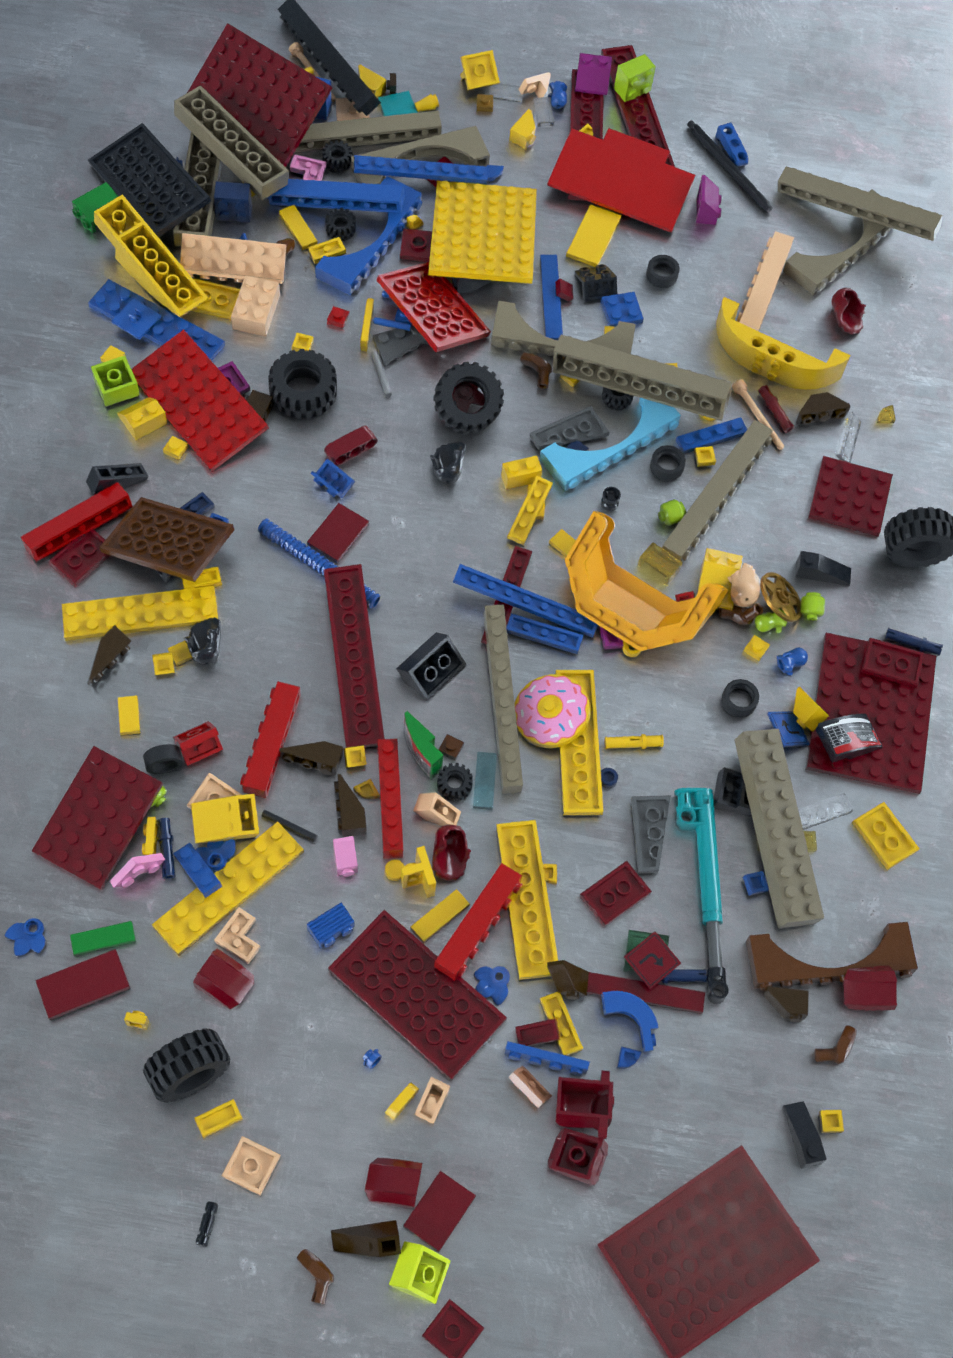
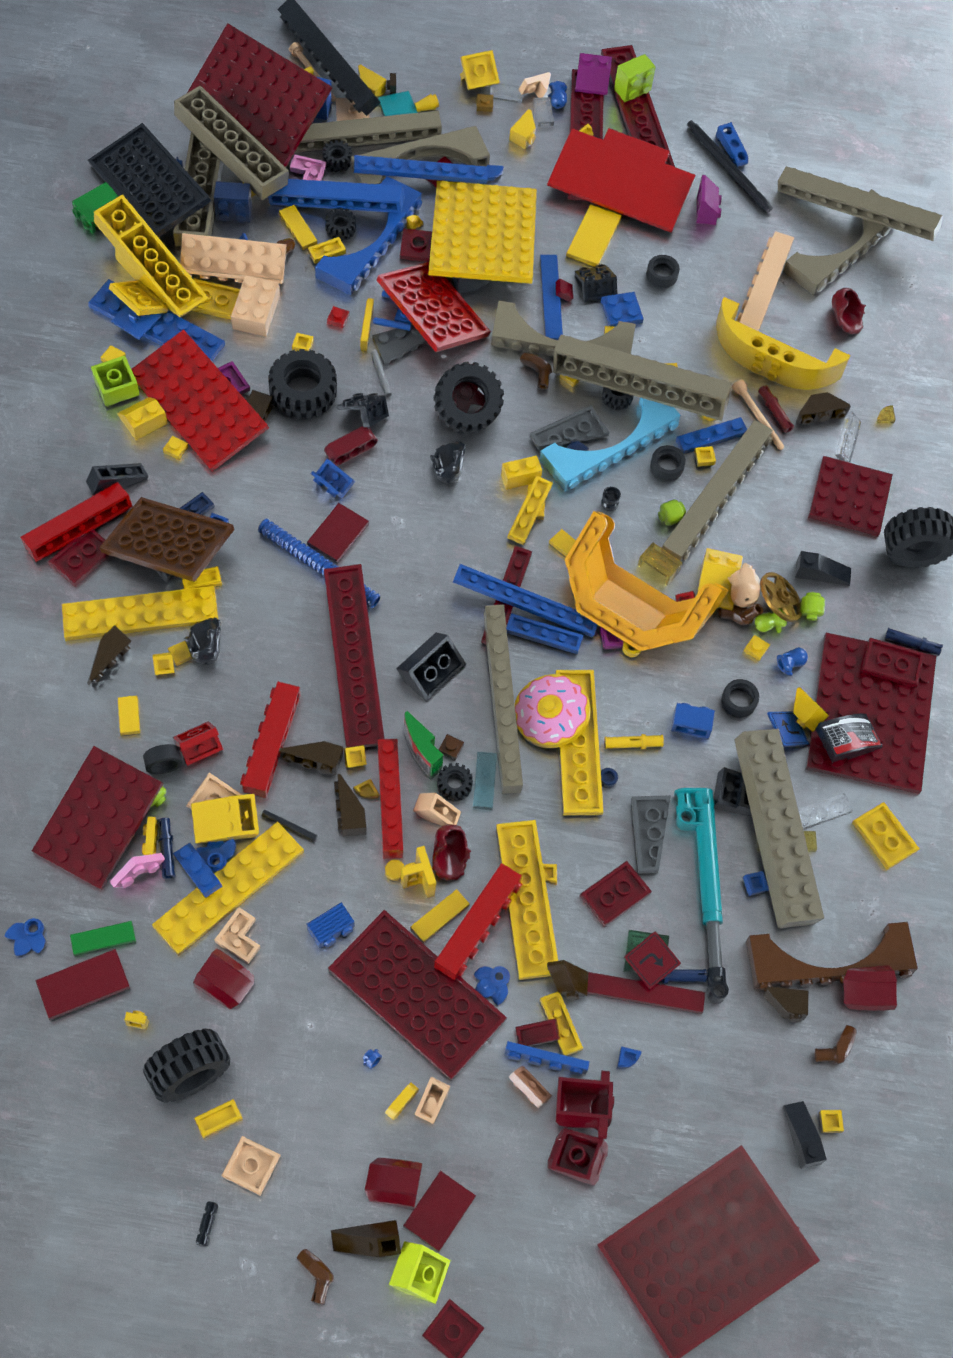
bright pink slope [333,836,358,877] -> none
blue arch [601,991,659,1053] -> none
none -> yellow tile [109,280,169,316]
none -> black bracket [337,393,389,427]
none -> blue brick [671,703,715,739]

